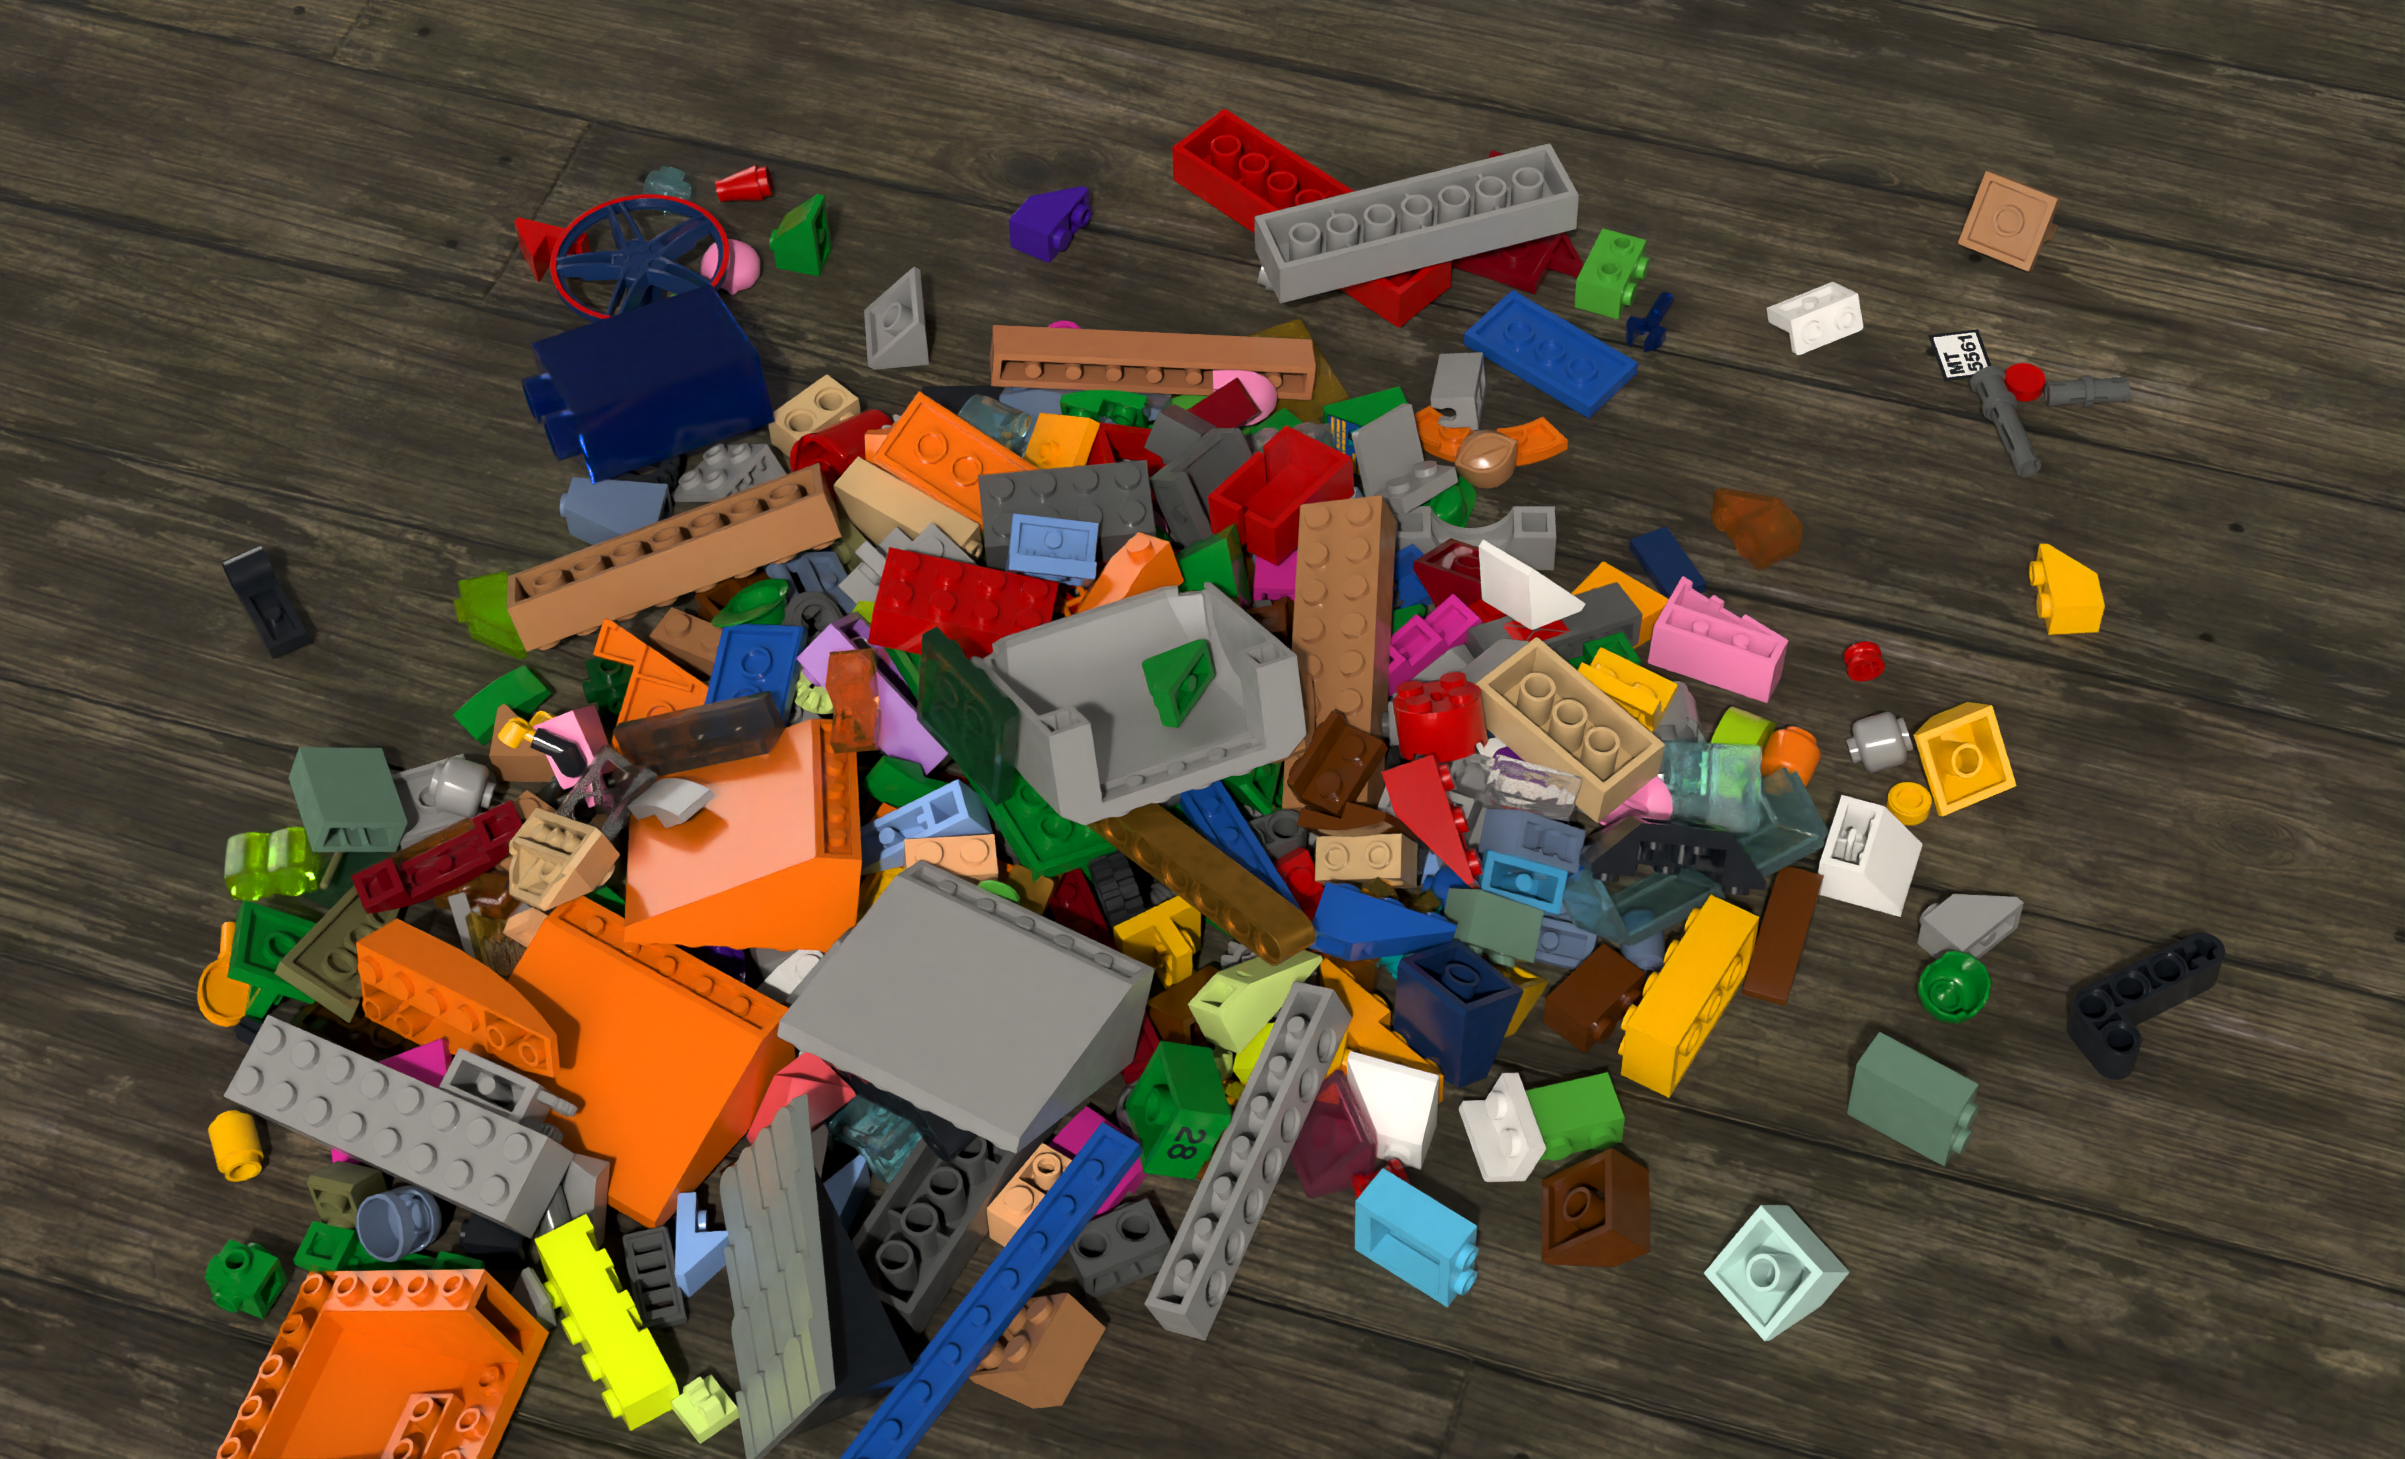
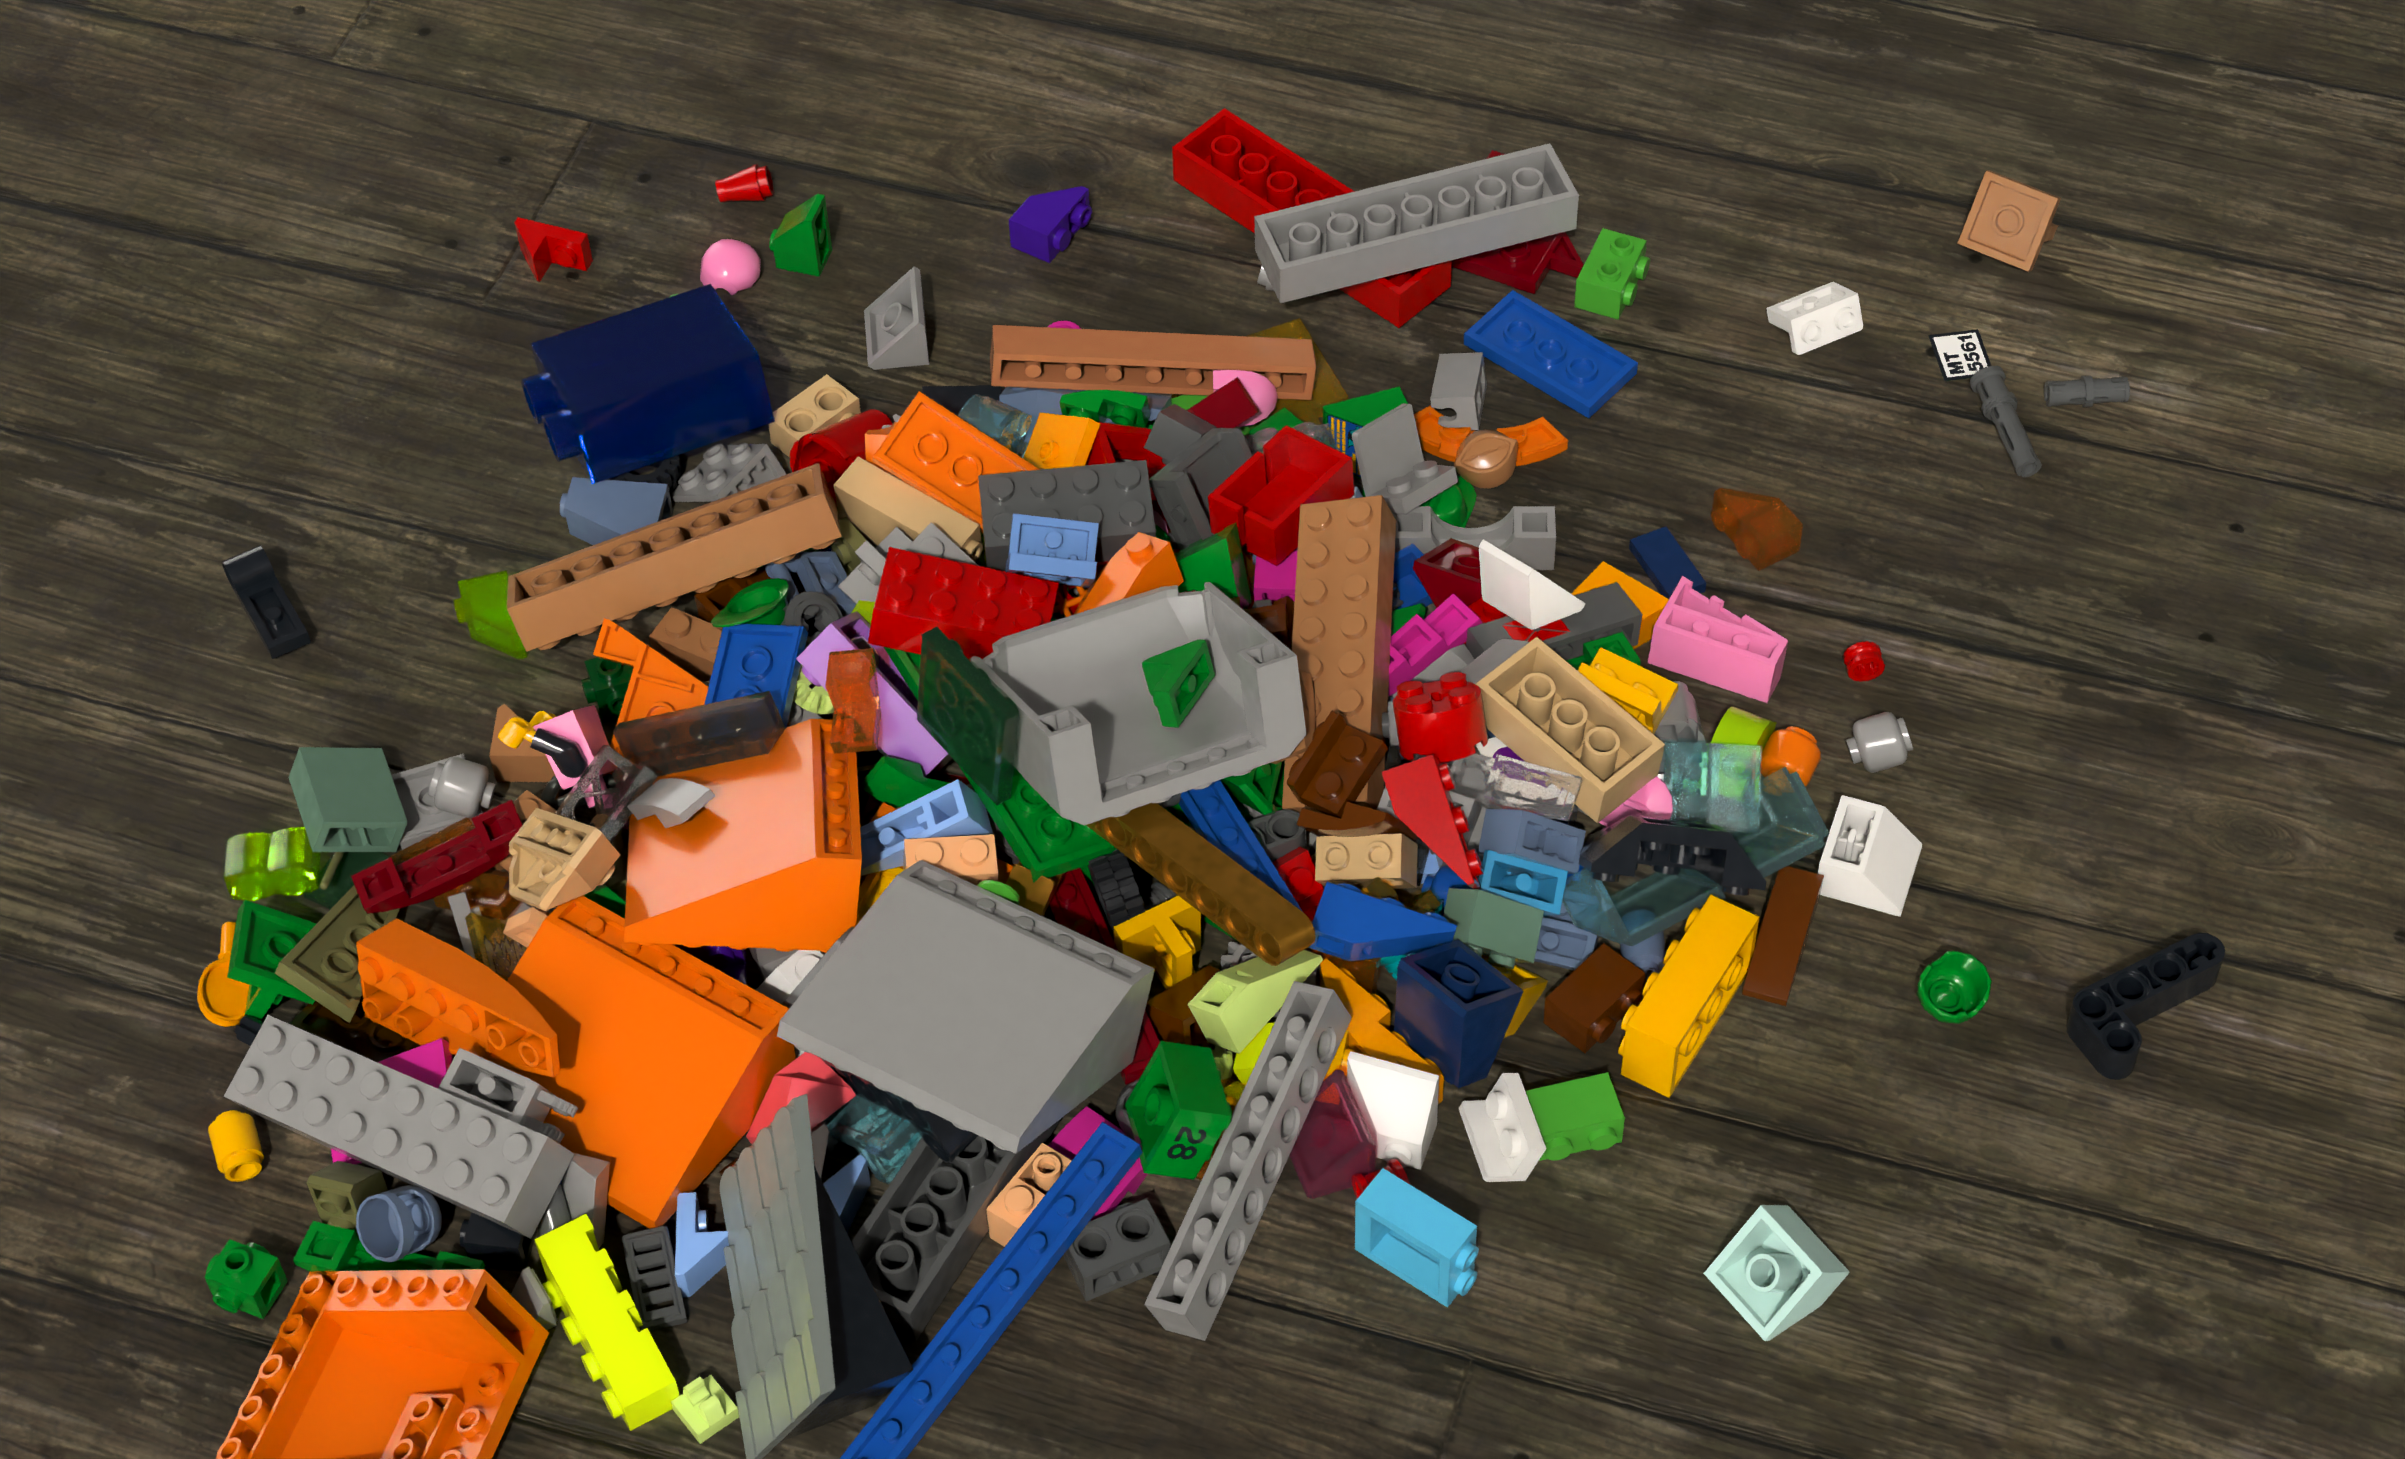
green slope [453,665,551,746] -> none
dark blue wheel [550,194,731,329] -> none
clear light blue gear [643,166,691,214] -> none
medium nougat slope [969,1293,1106,1409] -> none
reddish brown slope [1542,1148,1650,1267] -> none
clear blue bar [1625,292,1674,352] -> none
sand green brick [1847,1032,1980,1167] -> none
yellow tile [1886,782,1932,825] -> none
yellow slope [1914,702,2017,817] -> none
light grey slope [1917,894,2024,960] -> none
red tile [2004,363,2045,402] -> none
yellow slope [2029,544,2105,635] -> none

